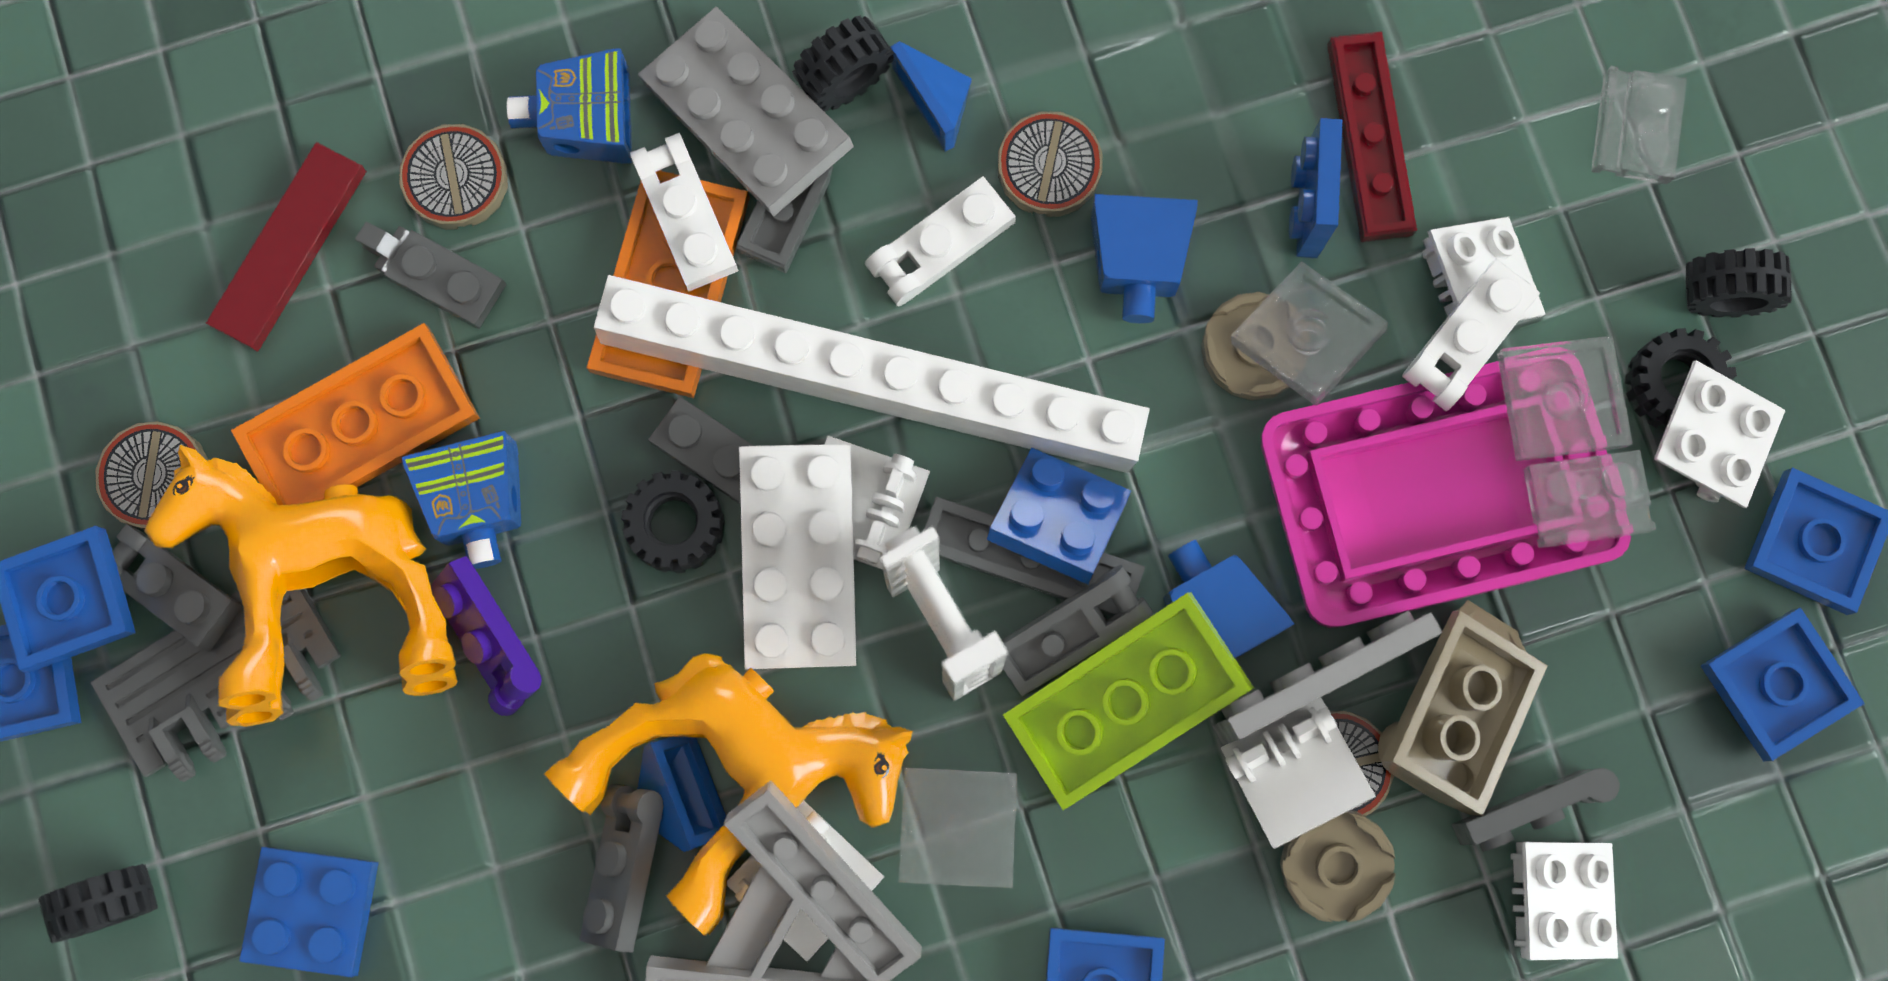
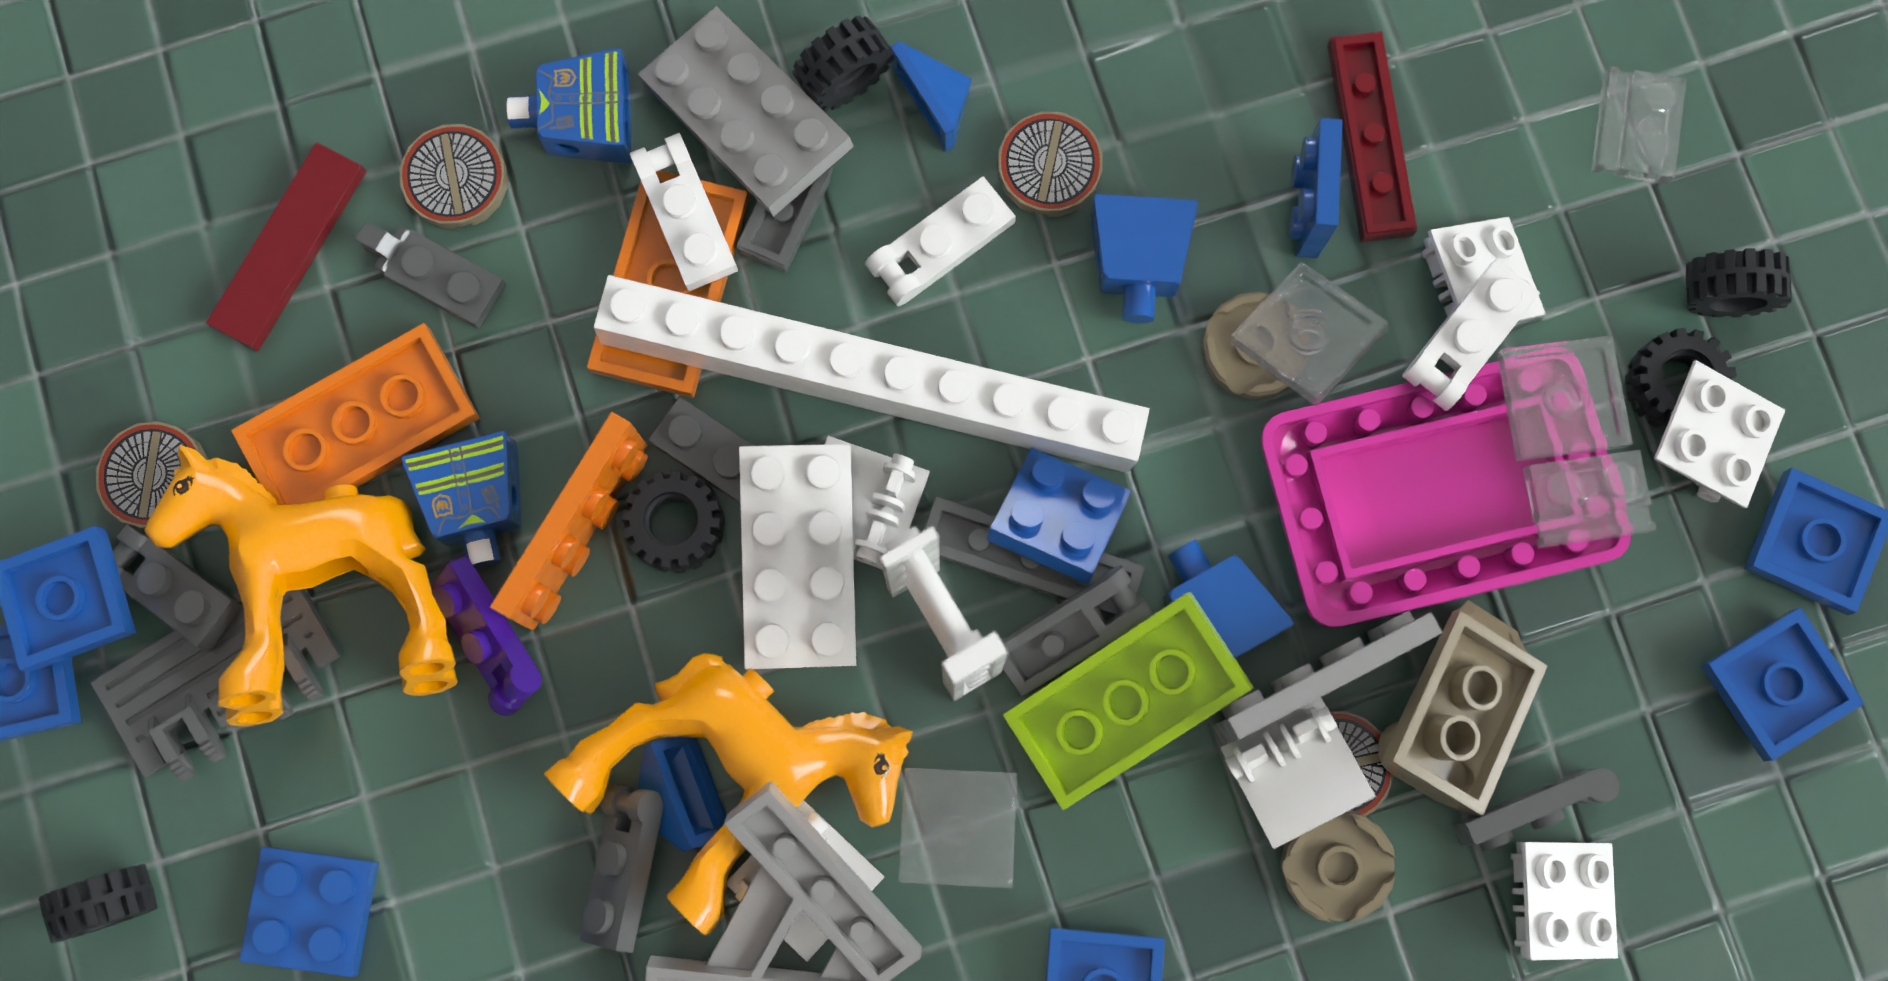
none -> orange plate [490,412,648,631]

